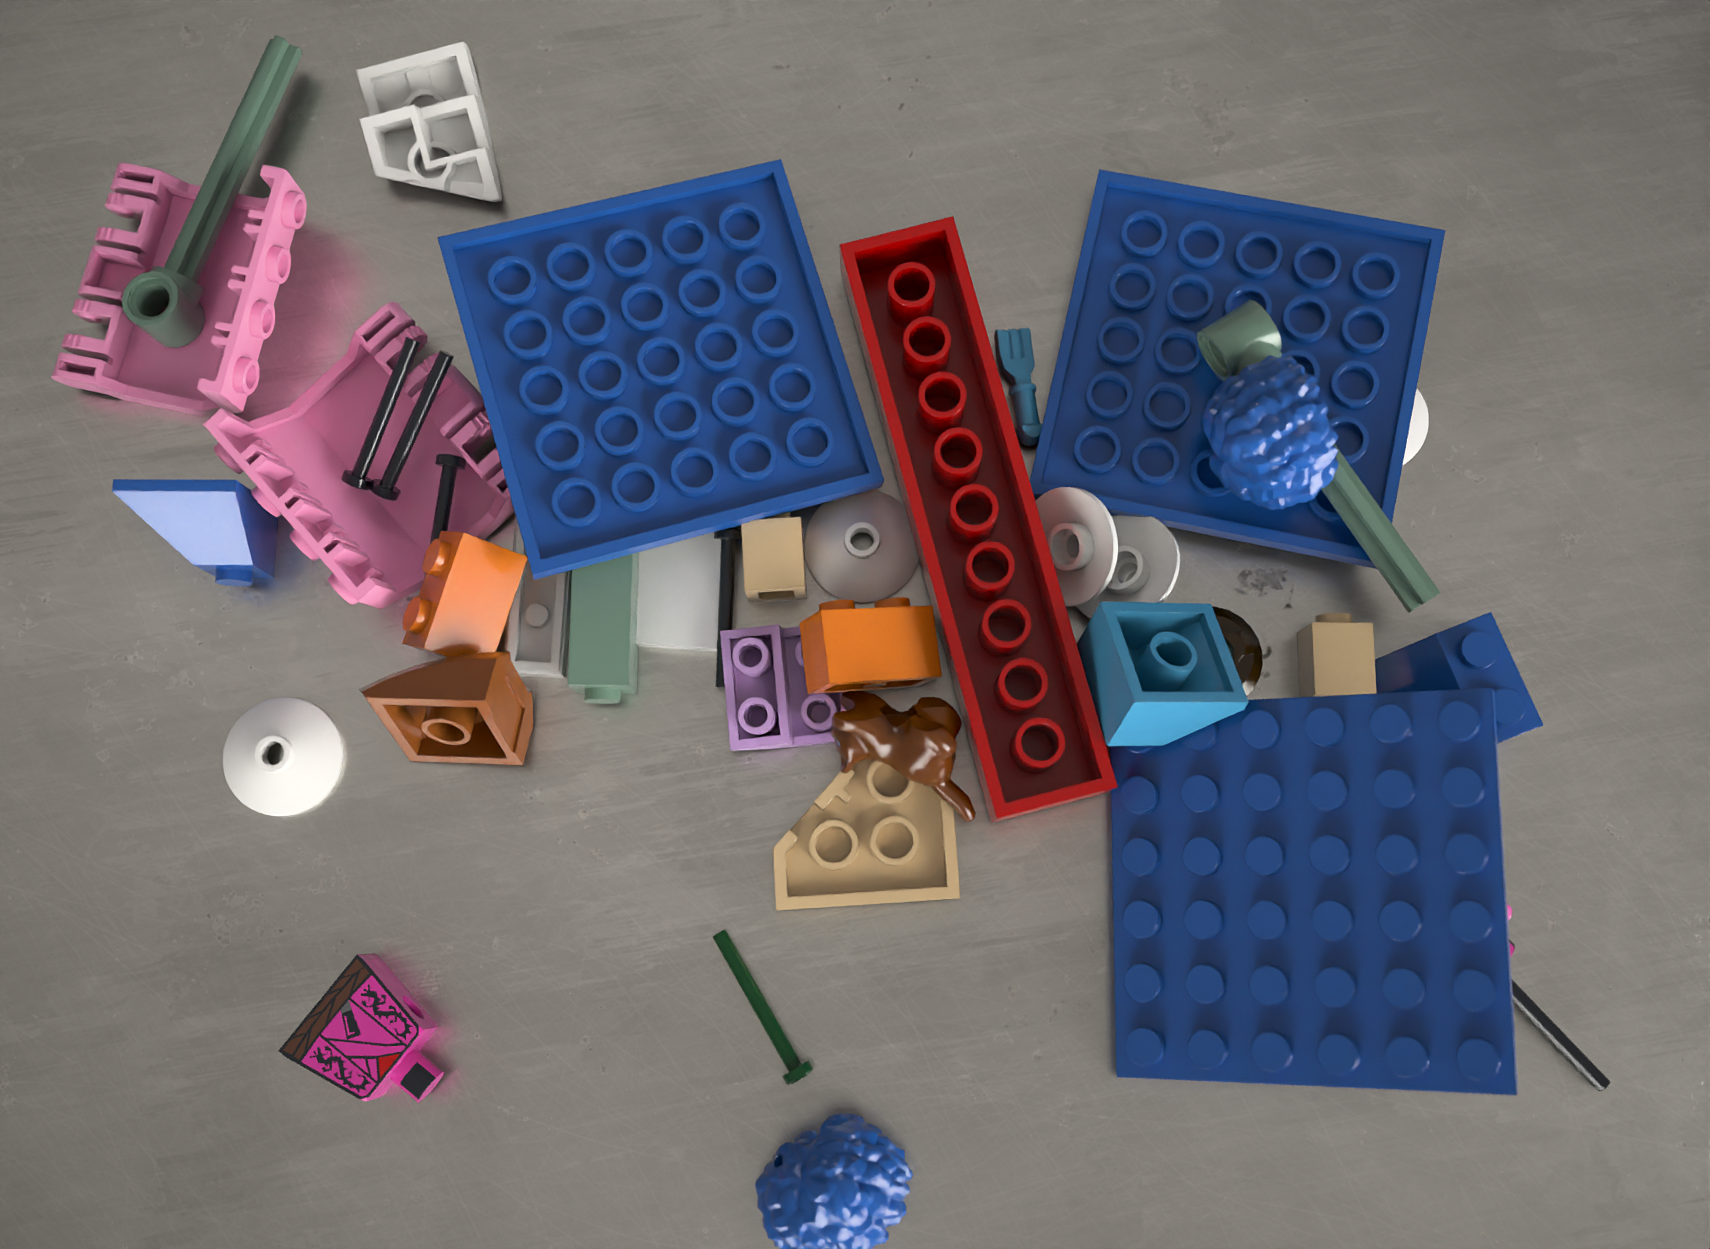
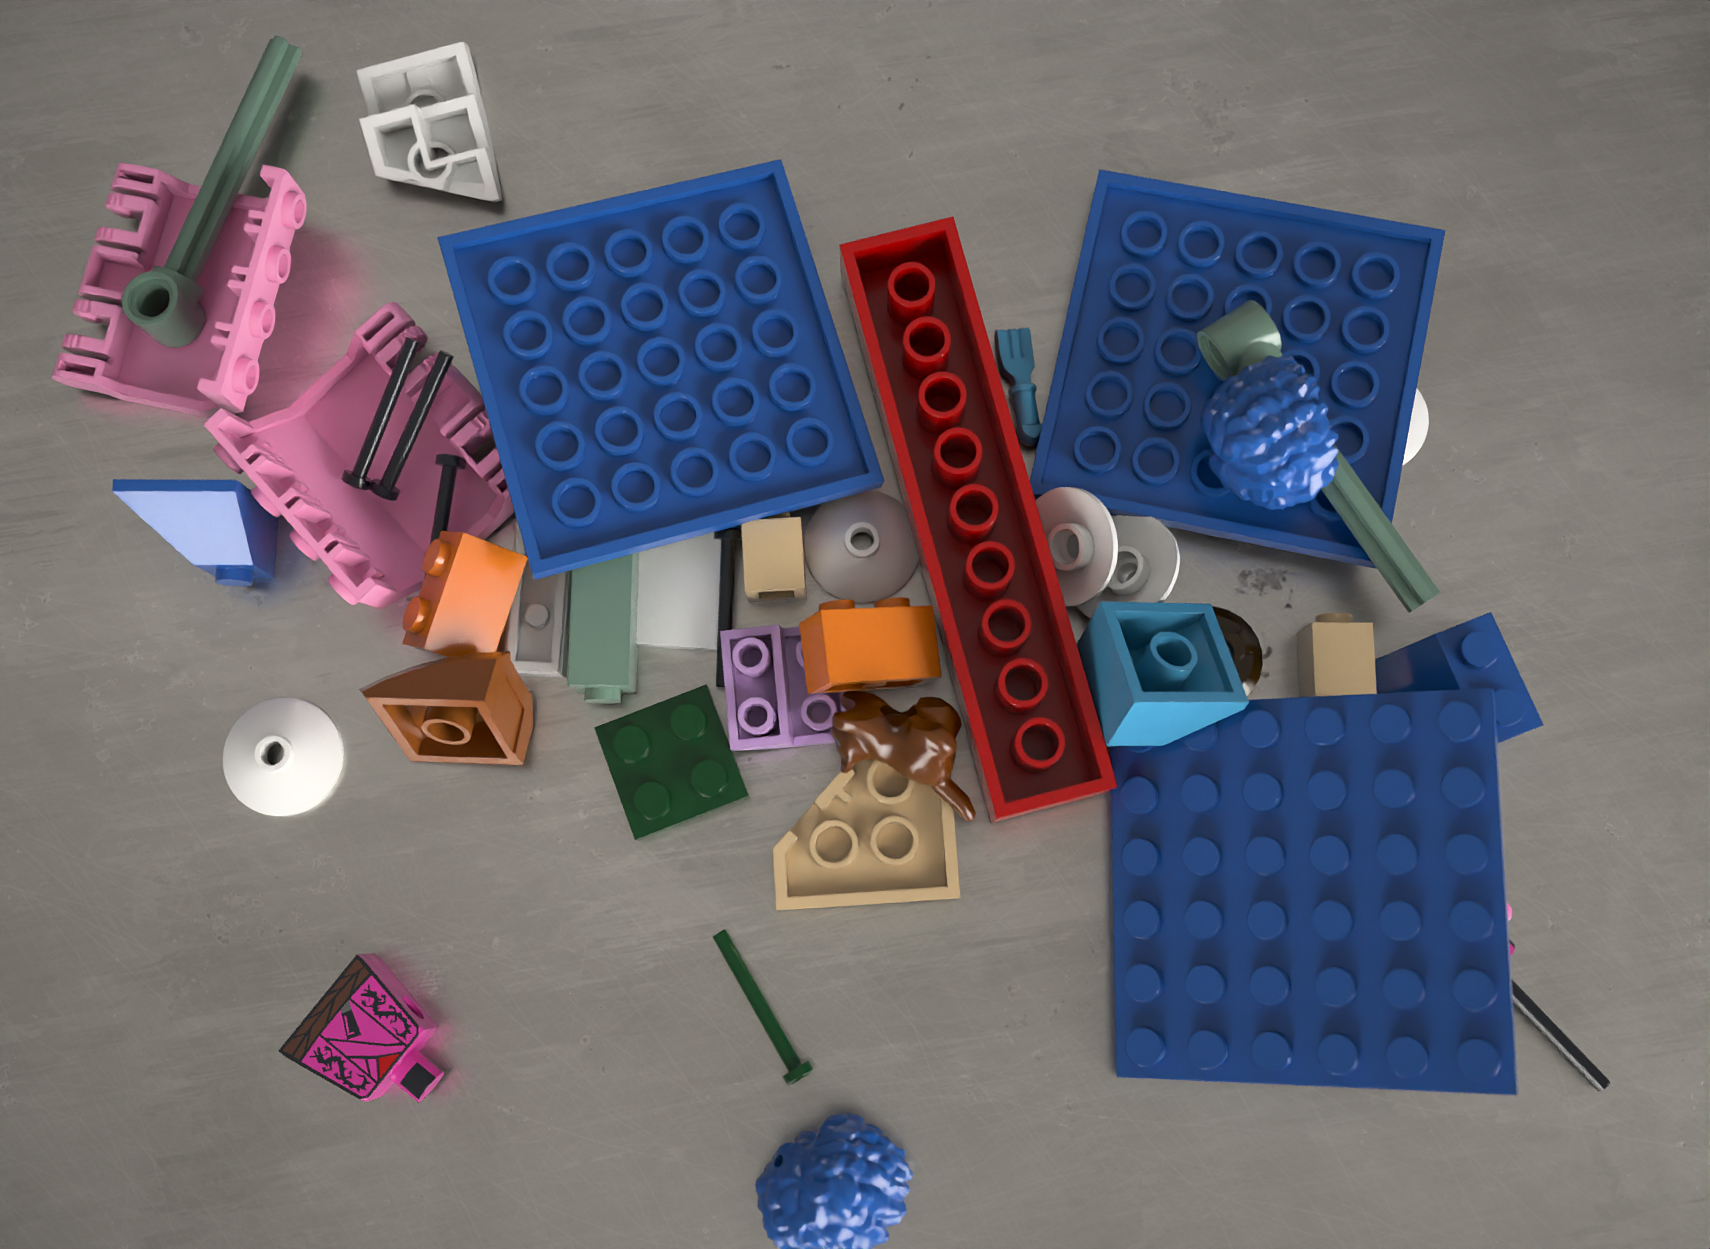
none -> dark green plate [594,684,750,841]

